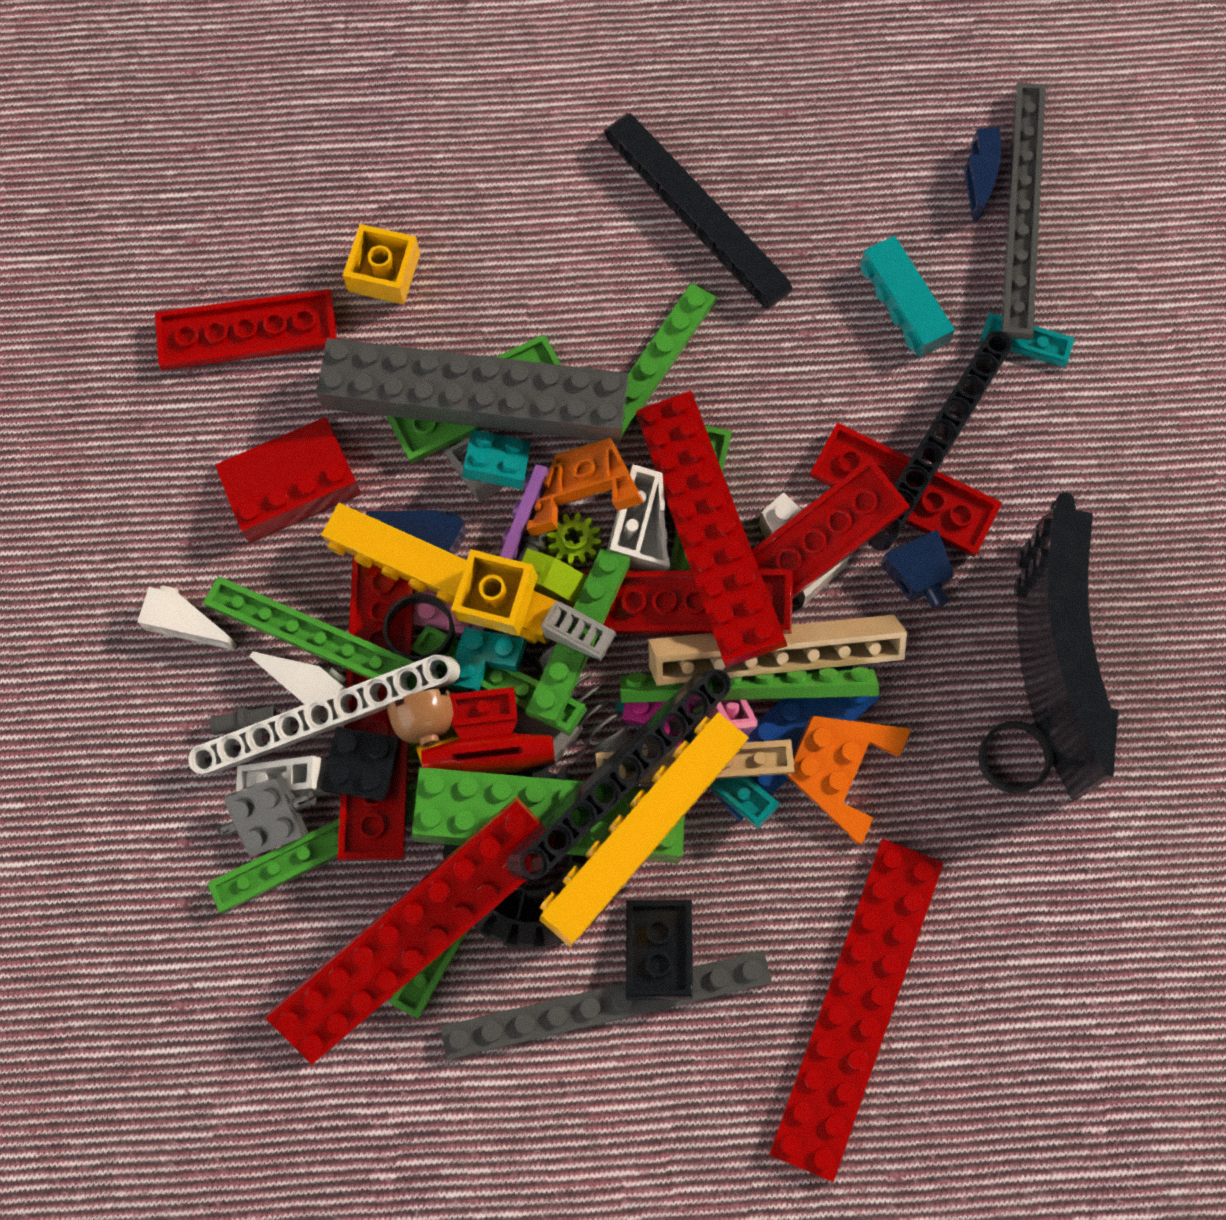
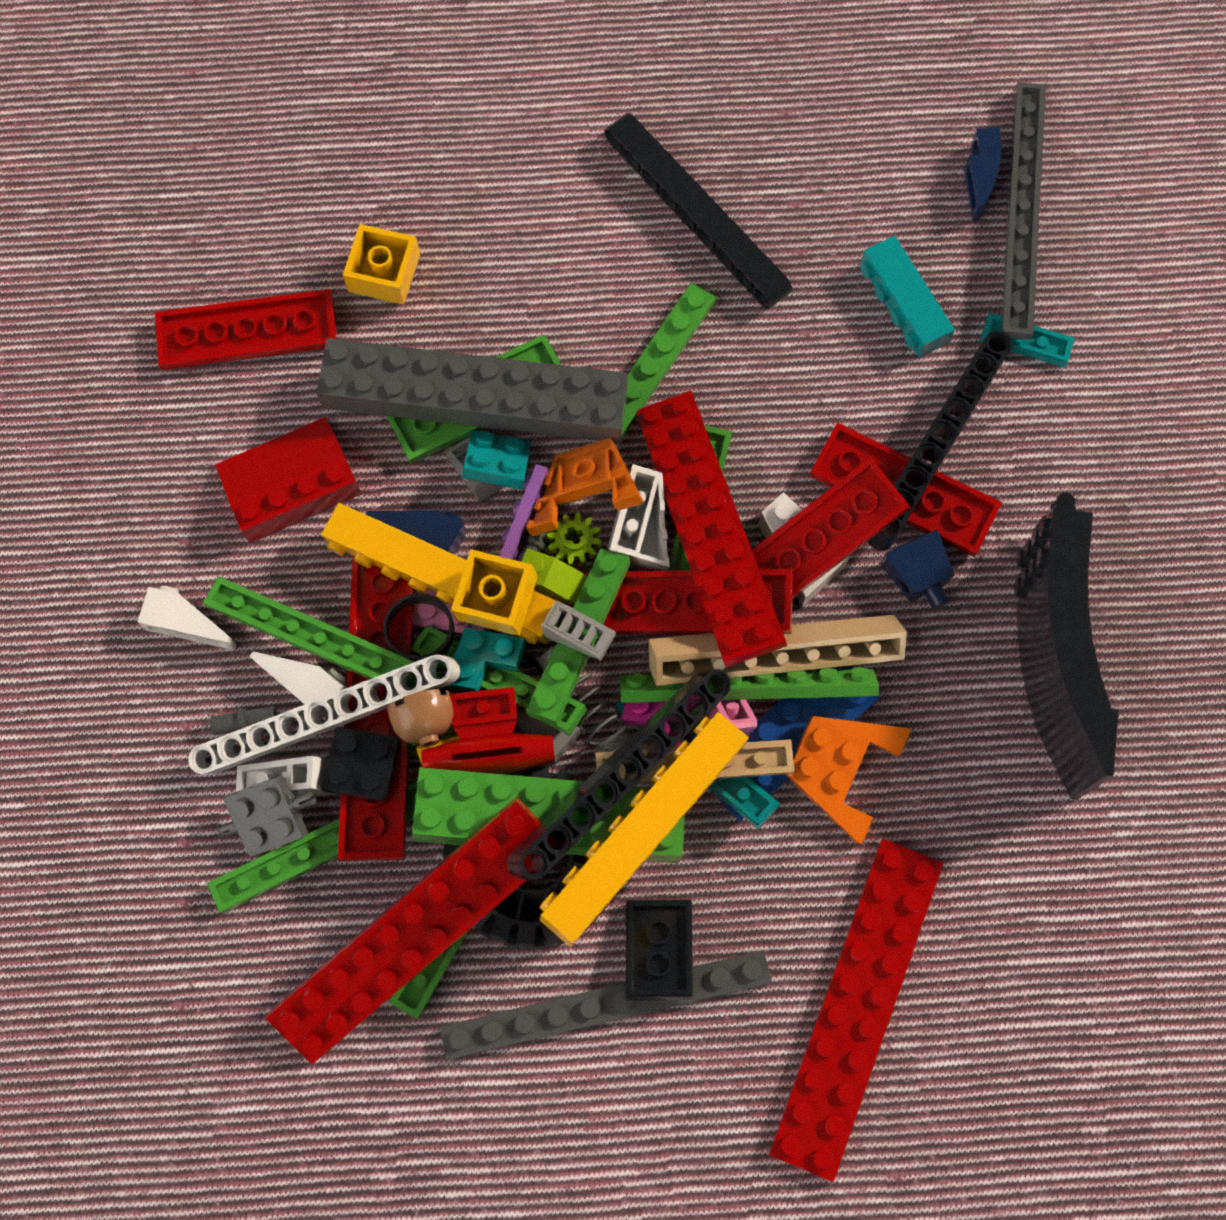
black tyre [978,721,1053,793] -> none

